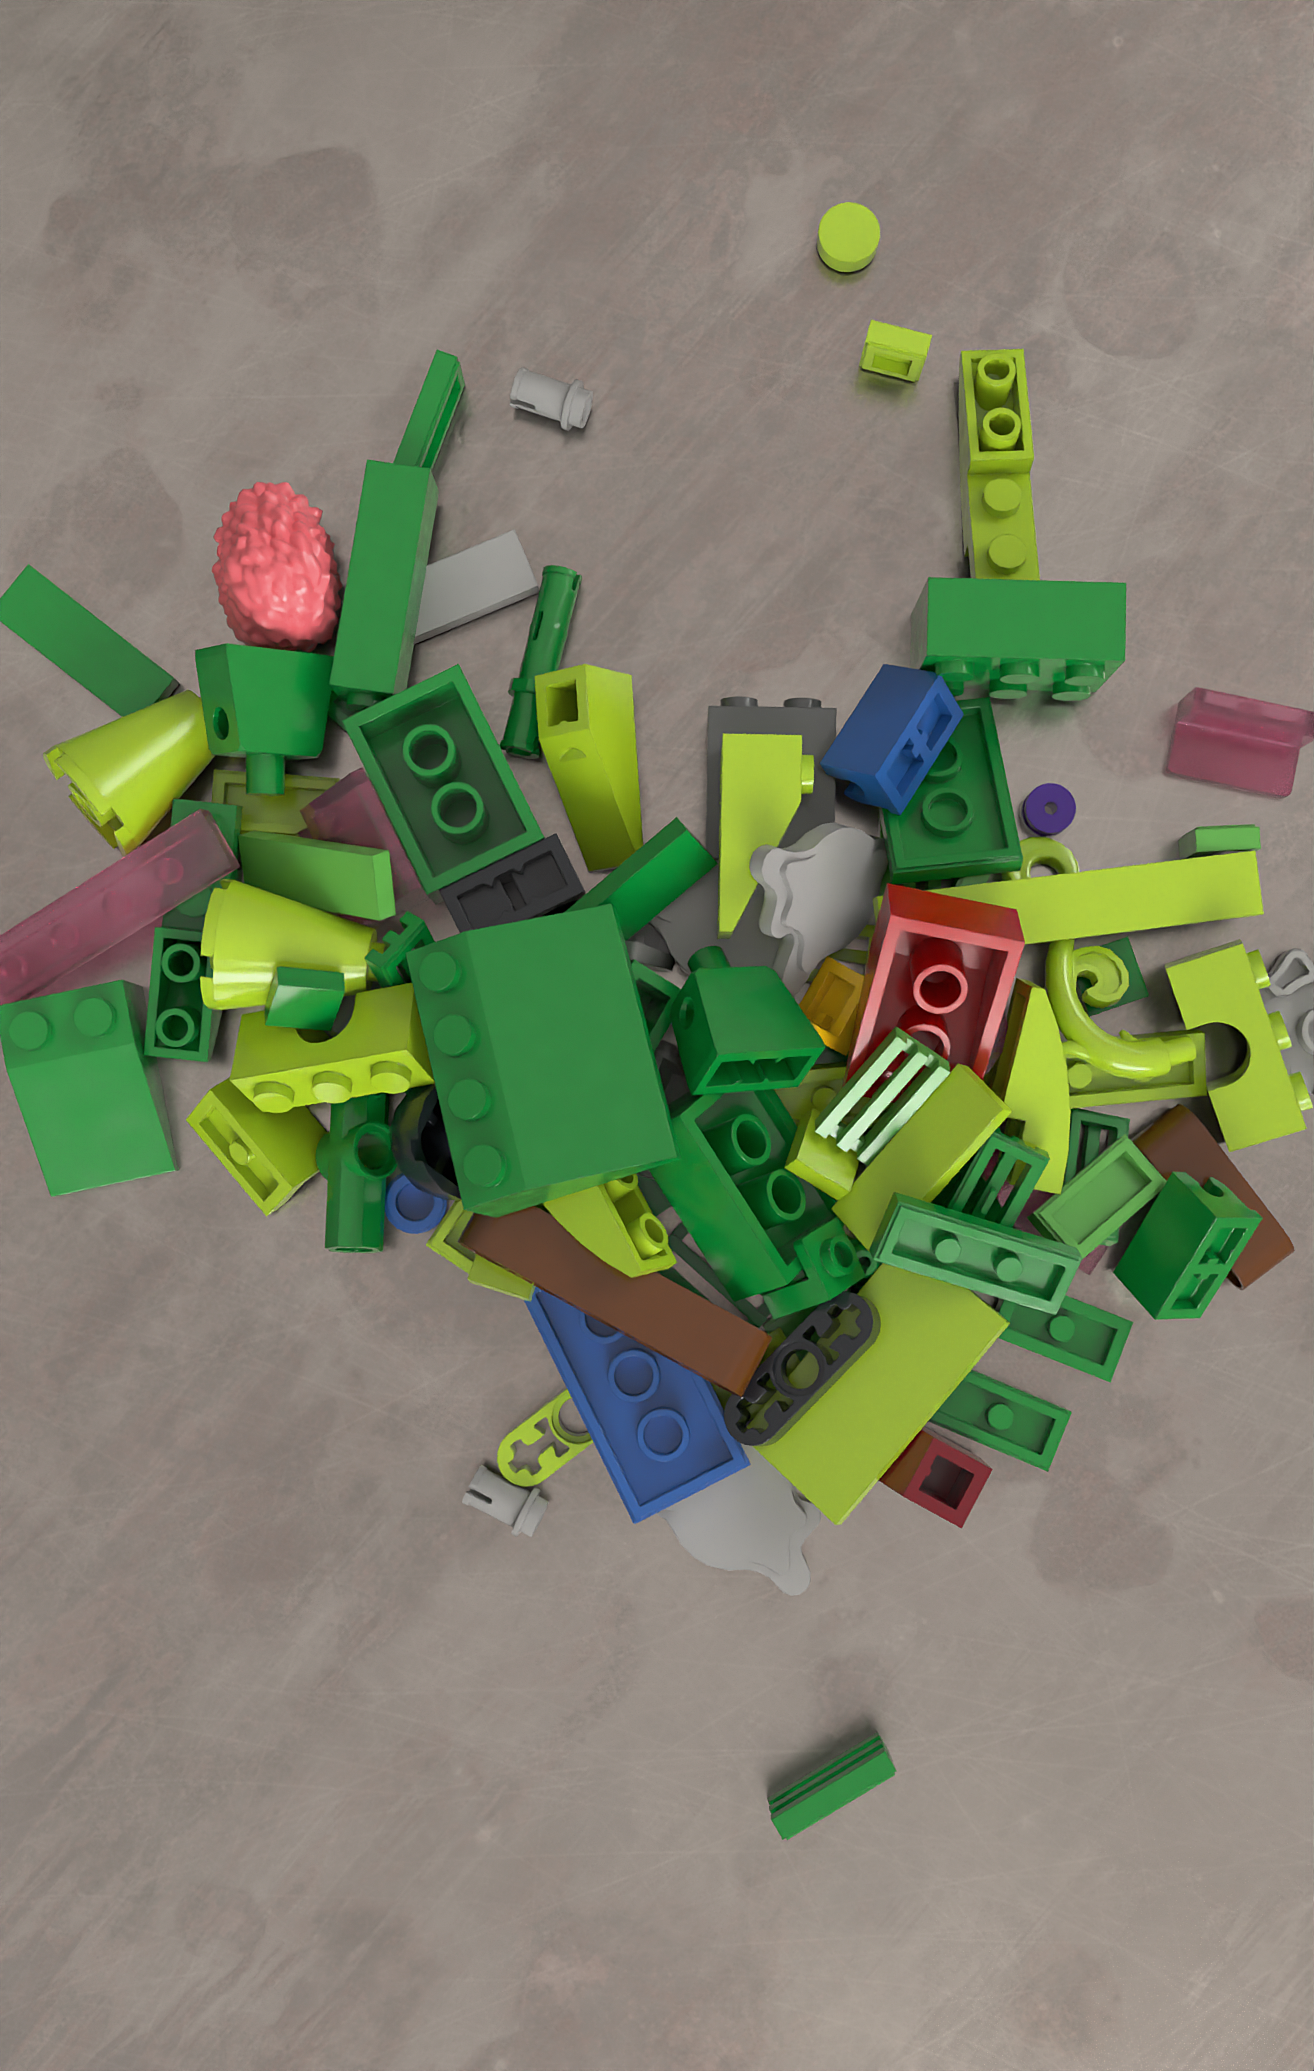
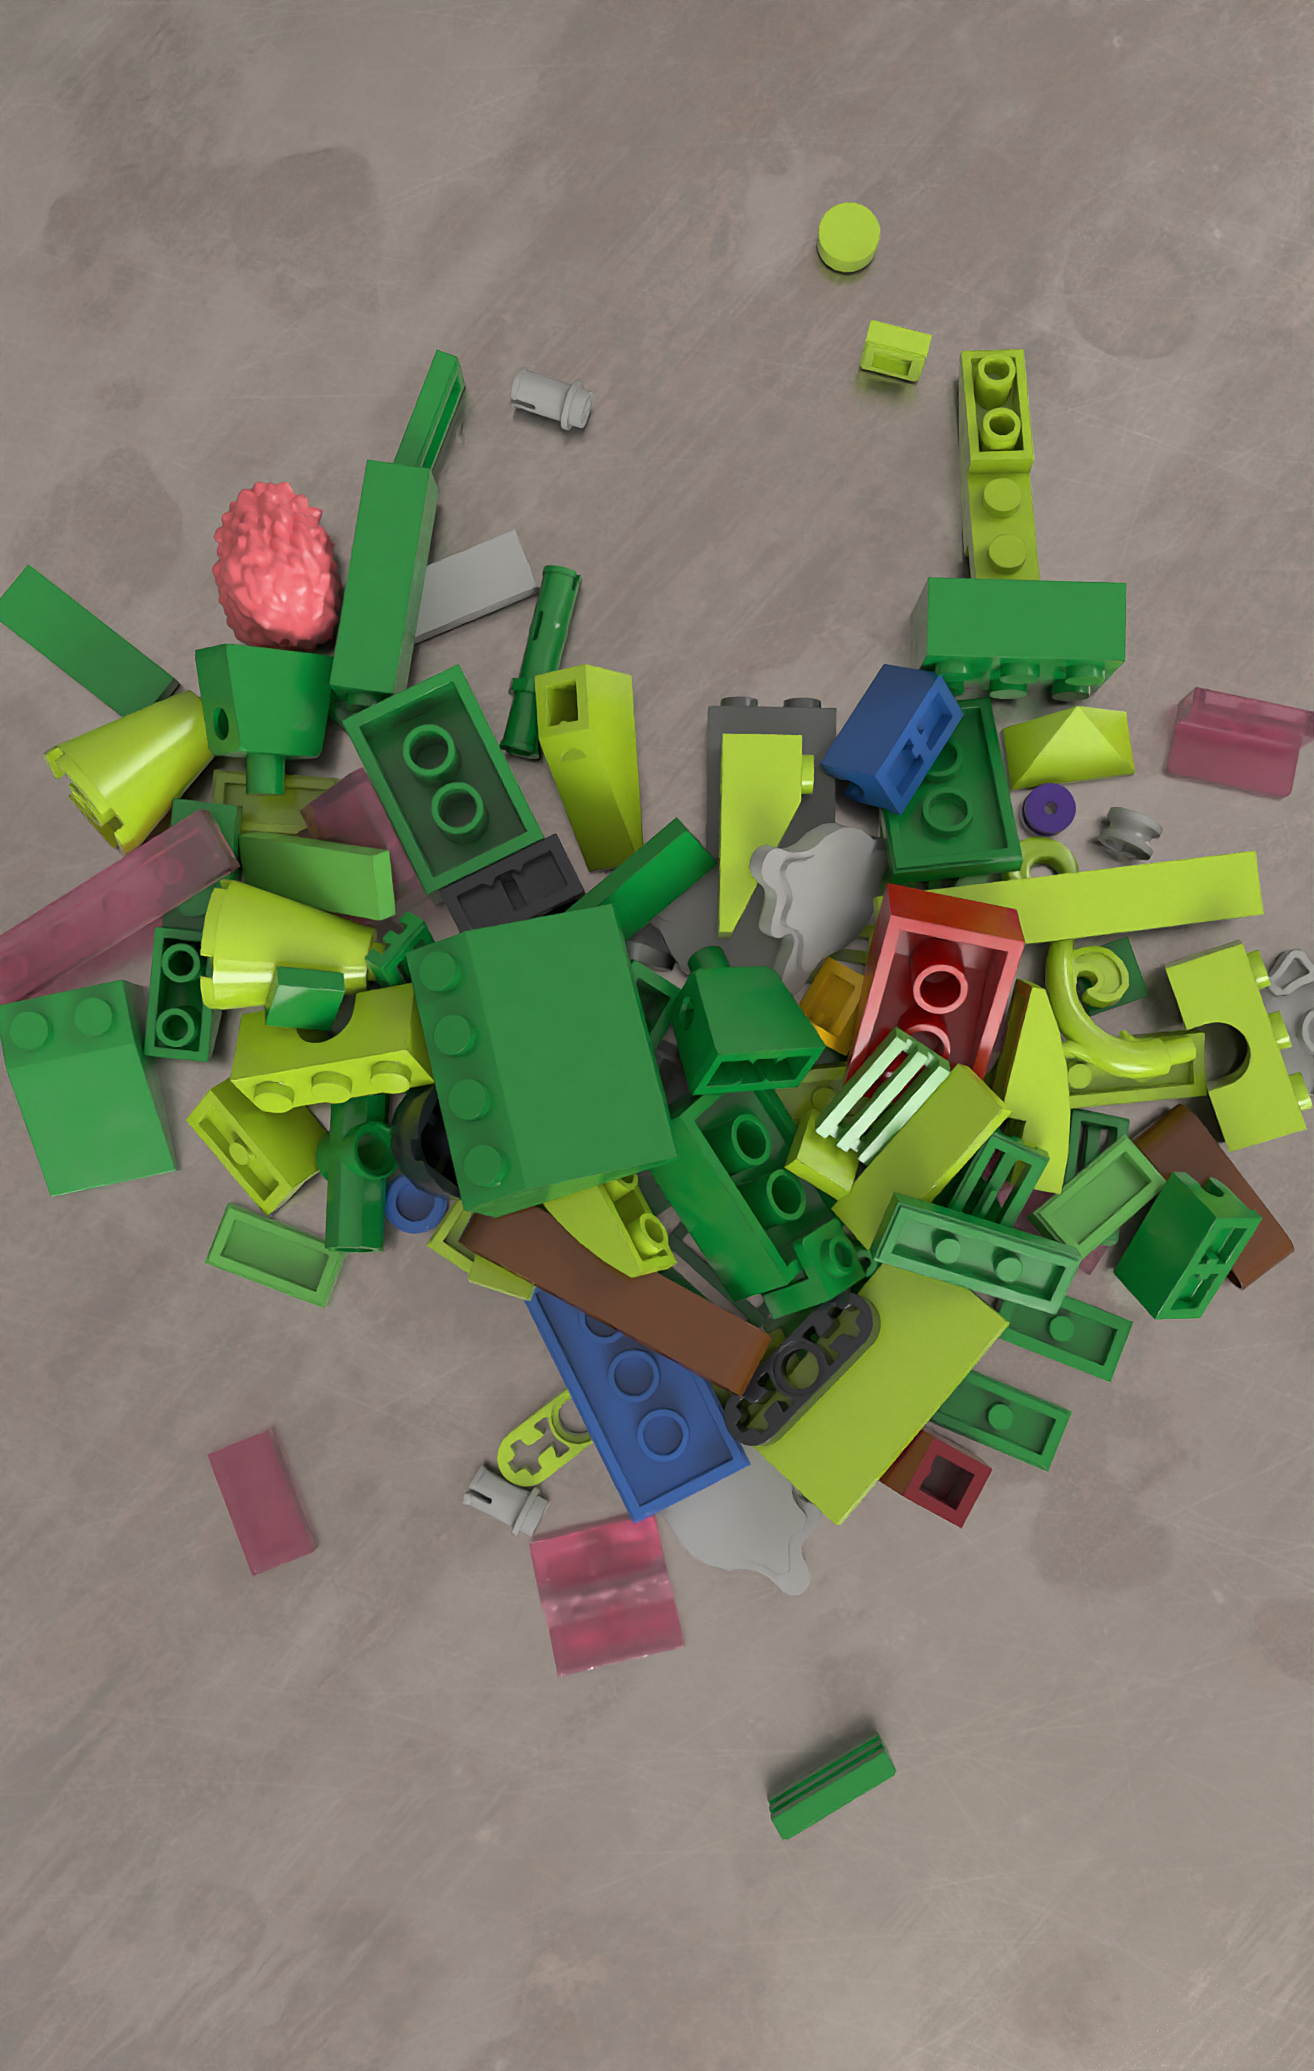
bright green tile [1178,824,1261,860] -> none
none -> bright green tile [204,1202,348,1308]
none -> clear pink tile [207,1428,317,1576]
none -> clear pink slope [529,1514,686,1677]
none -> lime slope [1000,706,1135,792]
none -> light grey bush [1097,807,1163,860]

